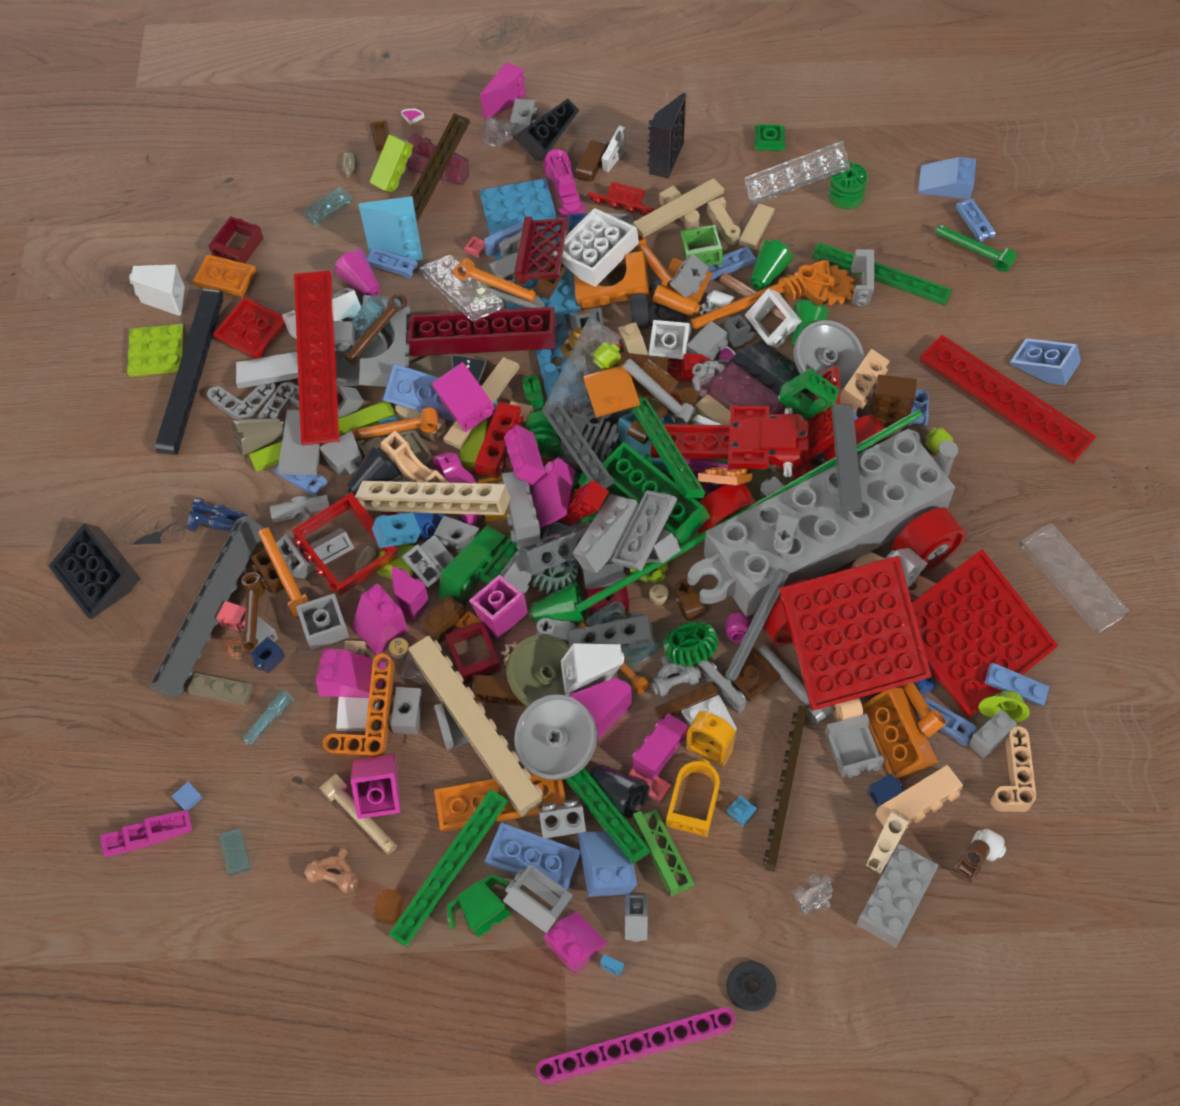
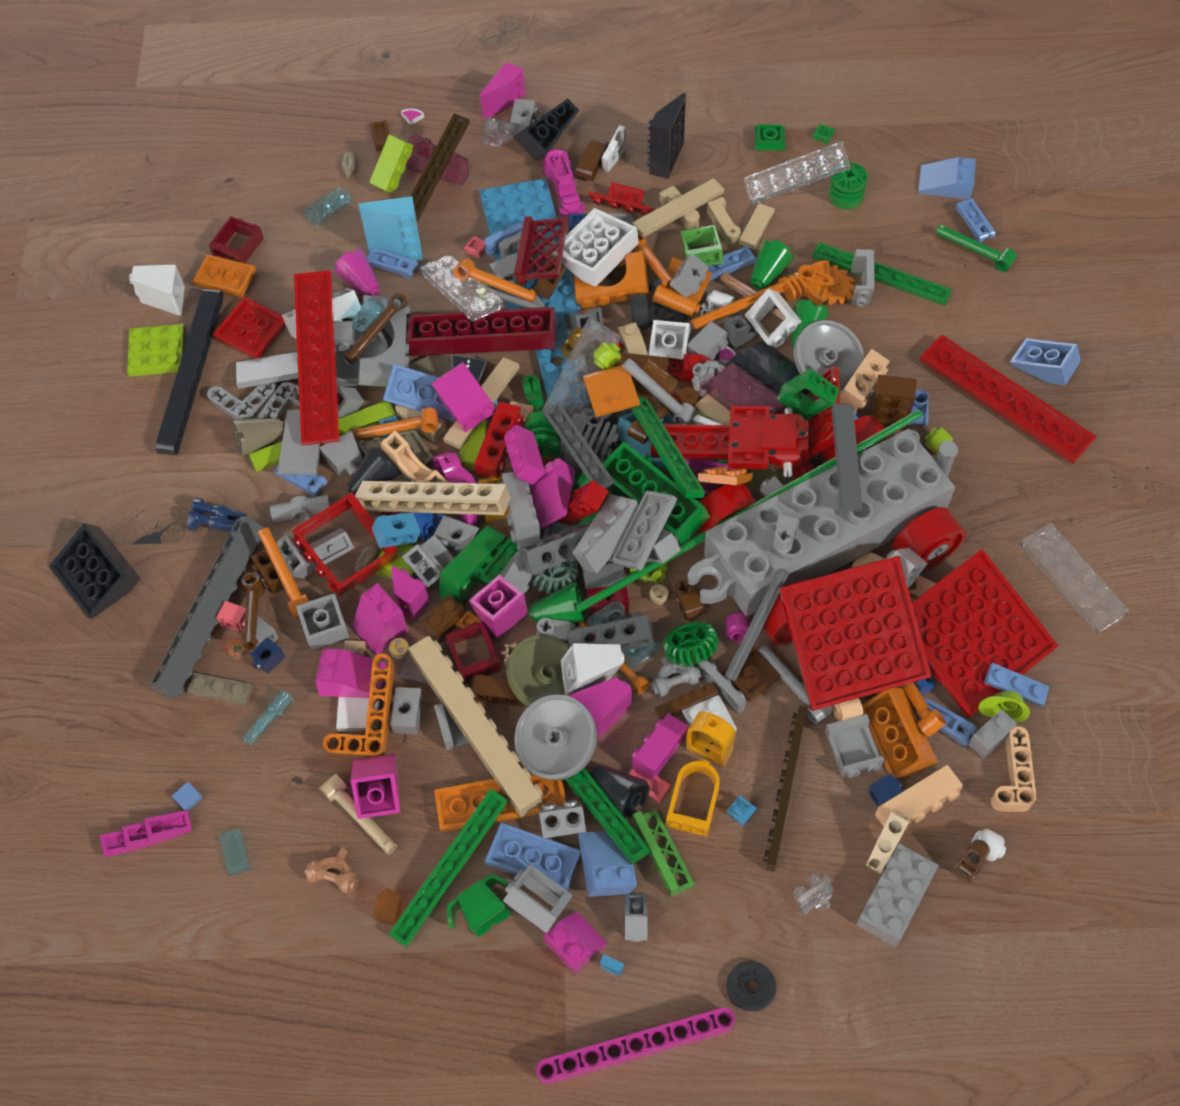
none -> green tile [813,124,835,144]

